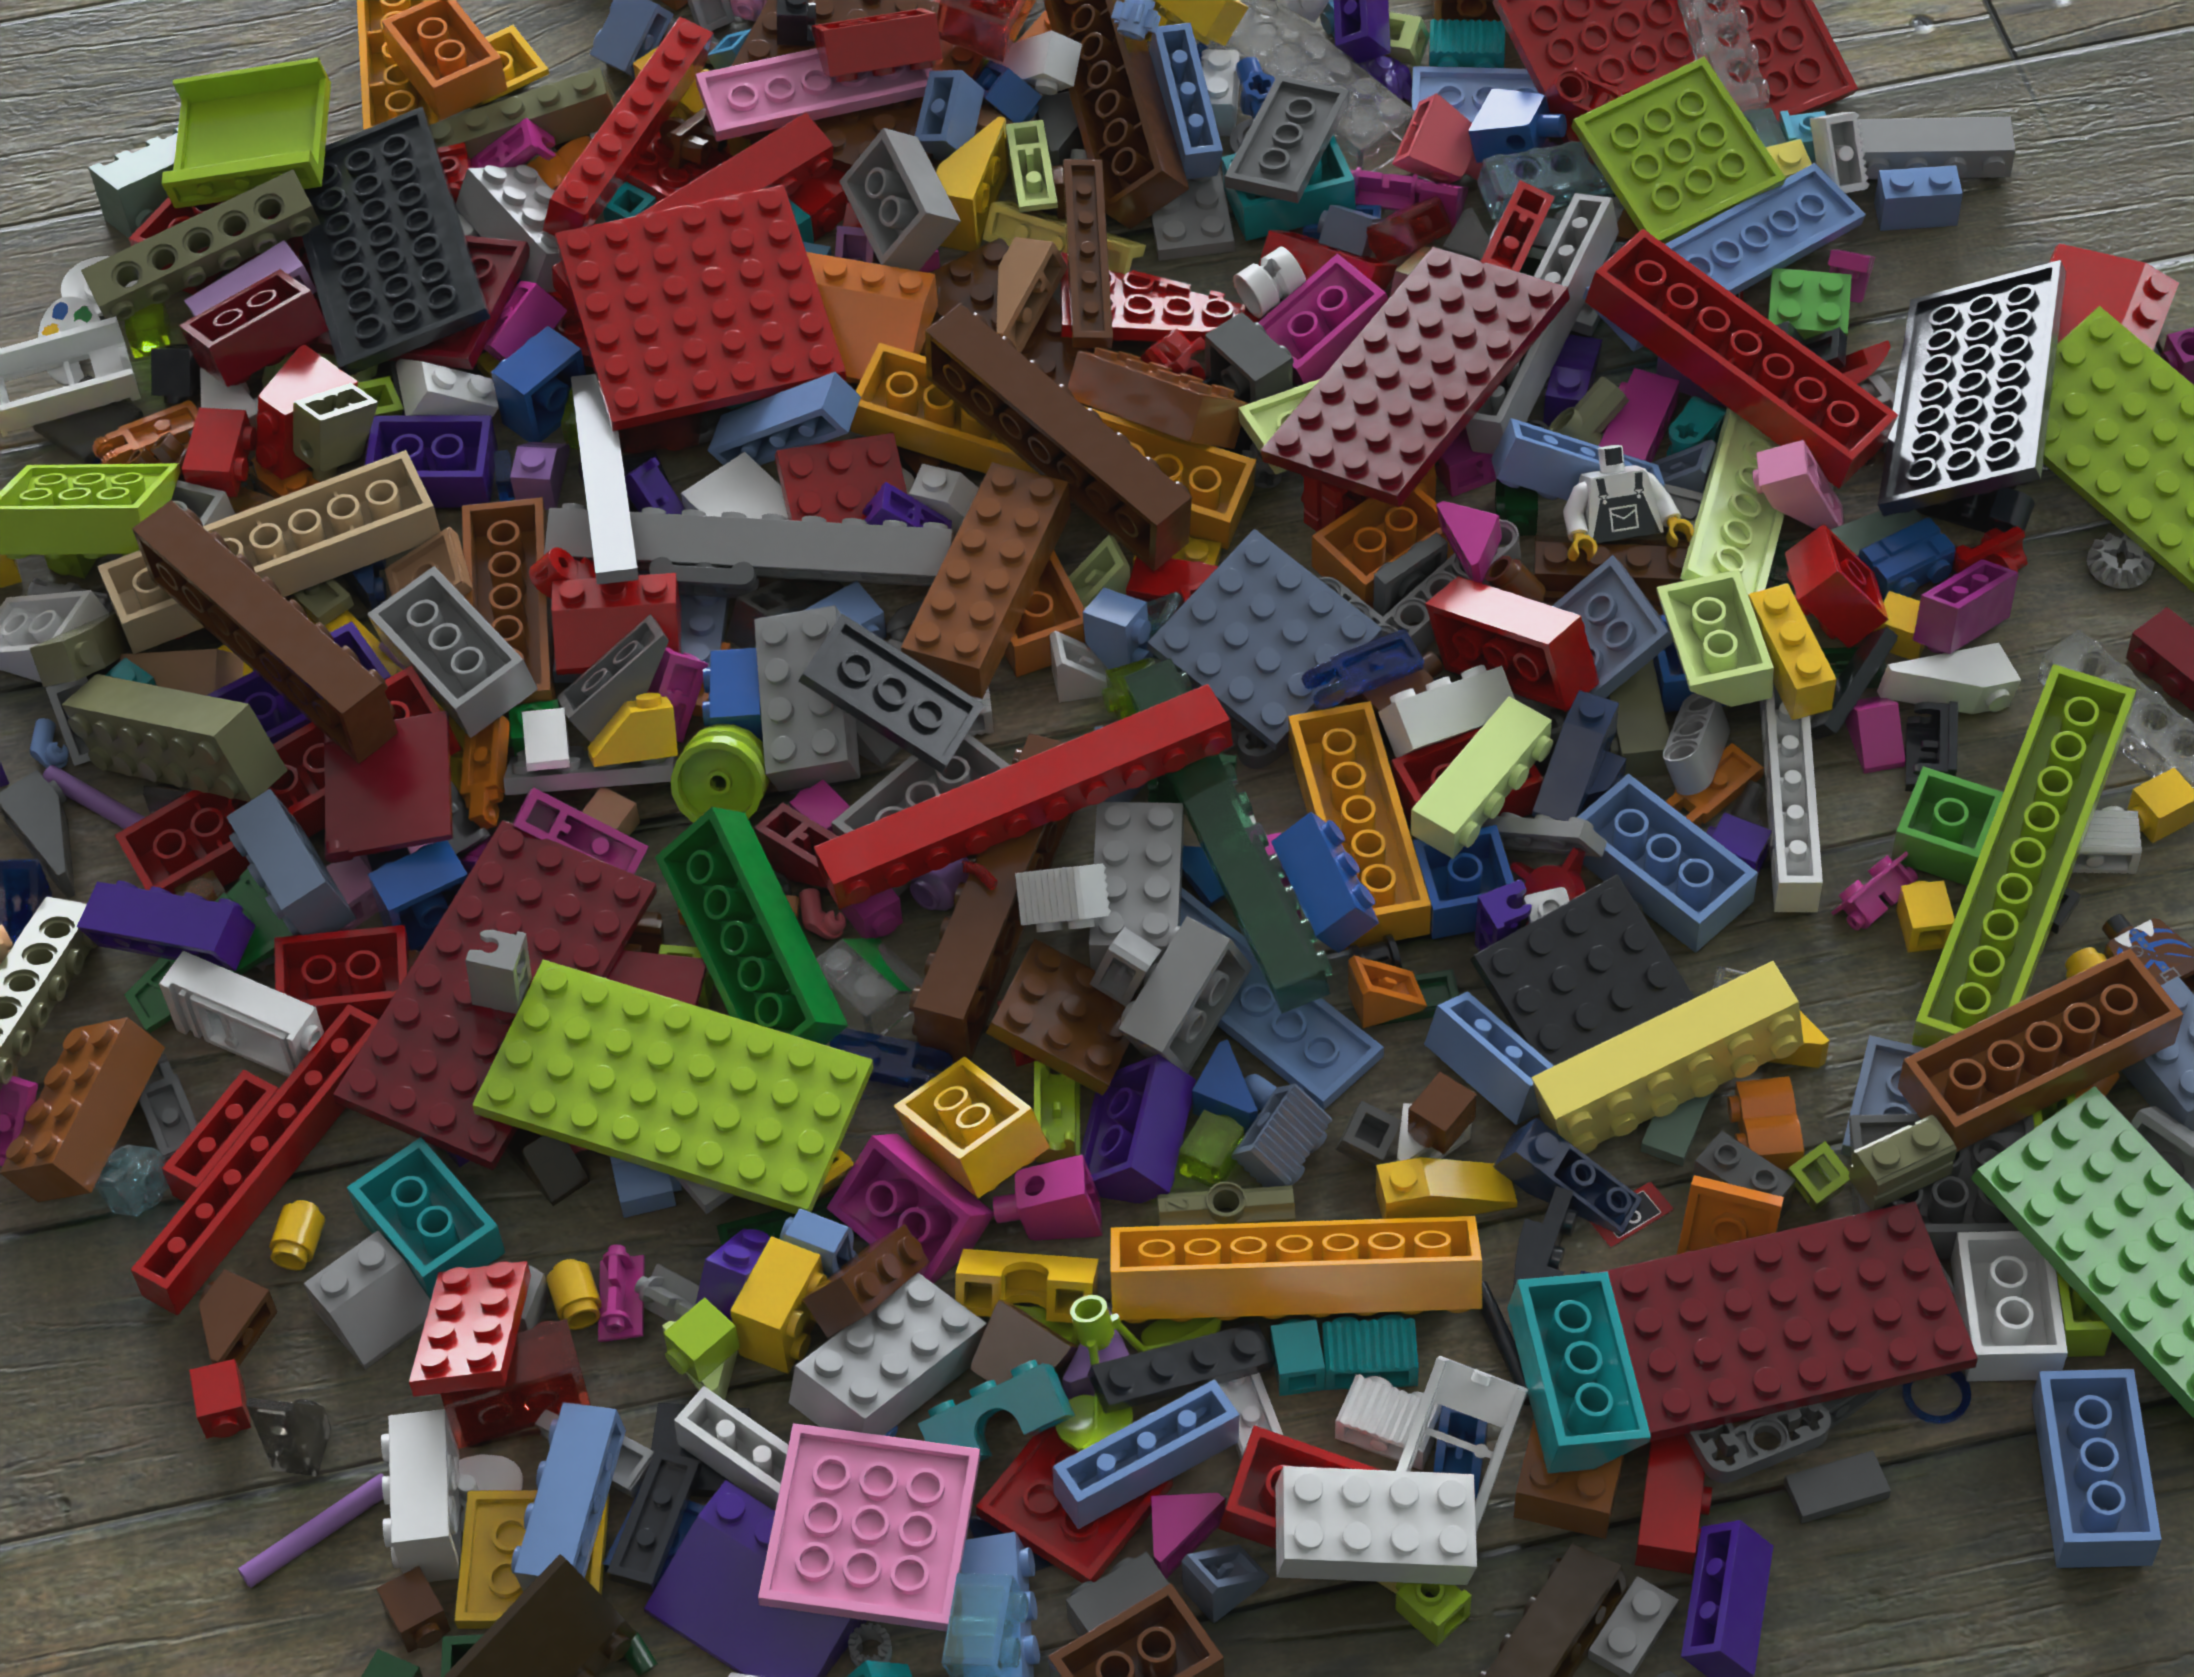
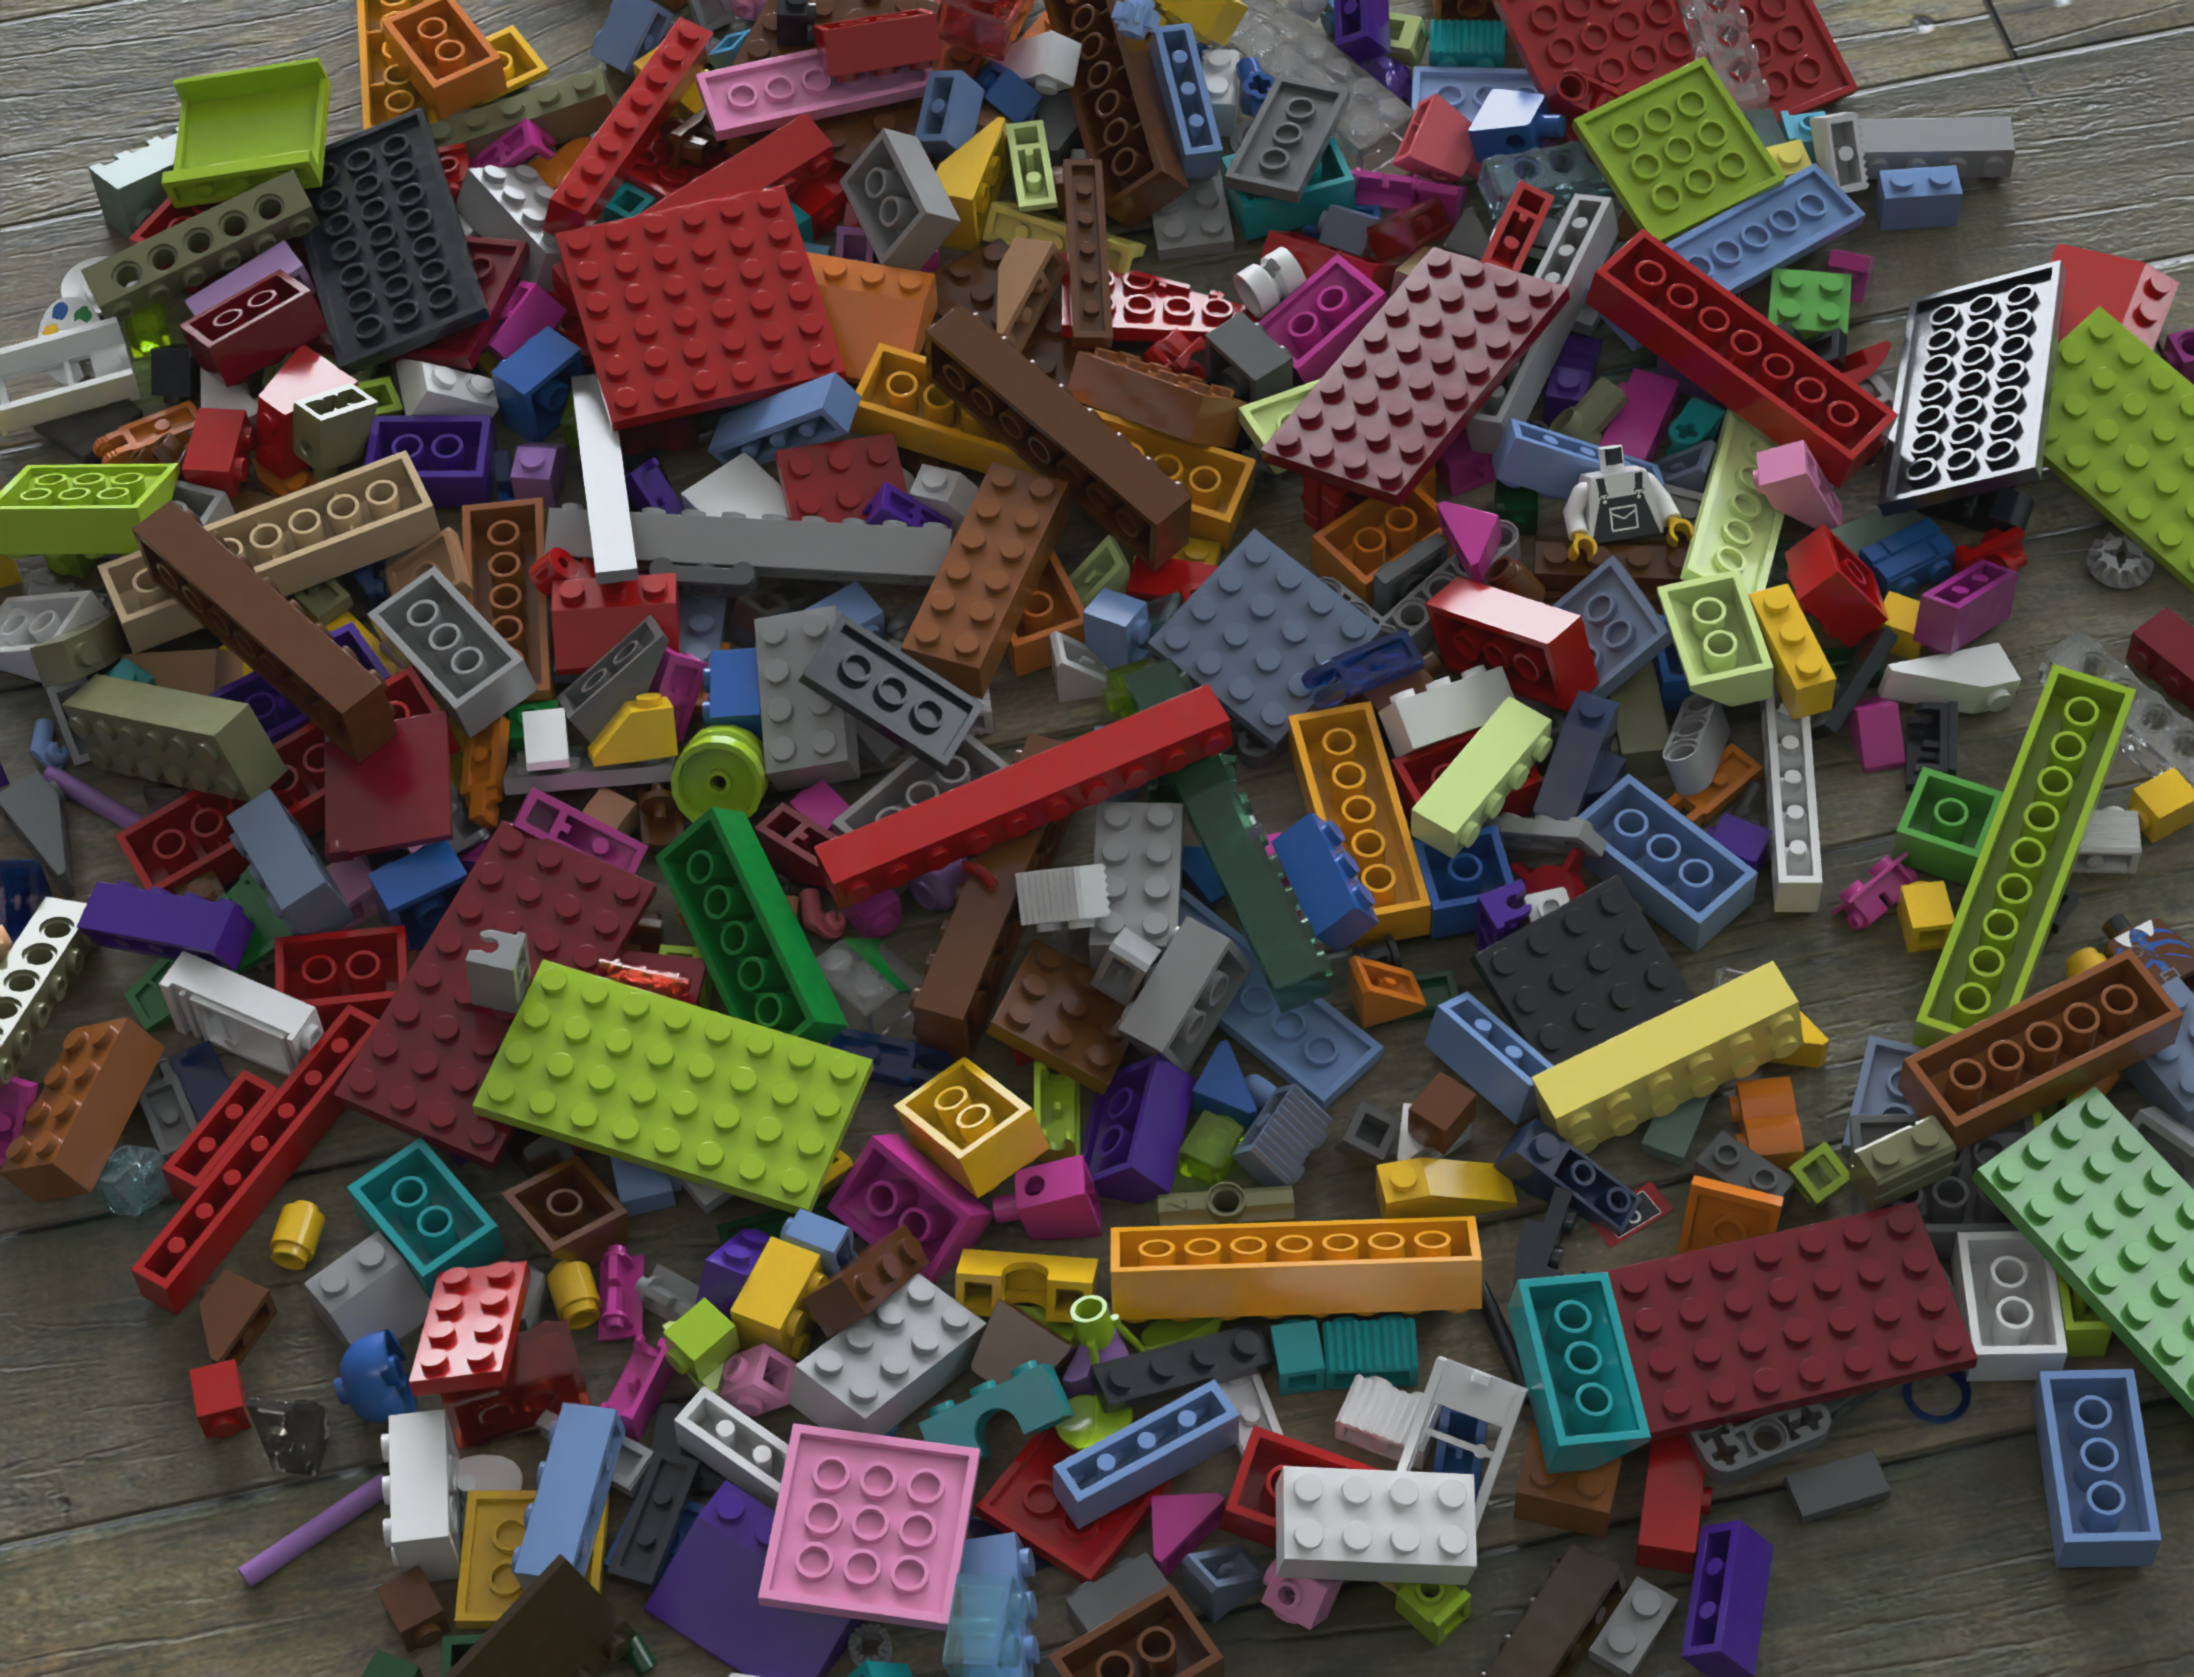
none -> clear blue tile [169,1040,231,1122]
none -> blue cylinder [334,1329,417,1424]
none -> reddish brown slope [501,1155,628,1266]
none -> clear red hinge [598,957,692,1001]
none -> dark pink hinge [600,1333,675,1443]
none -> reddish brown hips [637,782,684,856]
none -> bright pink brick [719,1343,798,1417]
none -> bright pink brick [1261,1559,1343,1630]

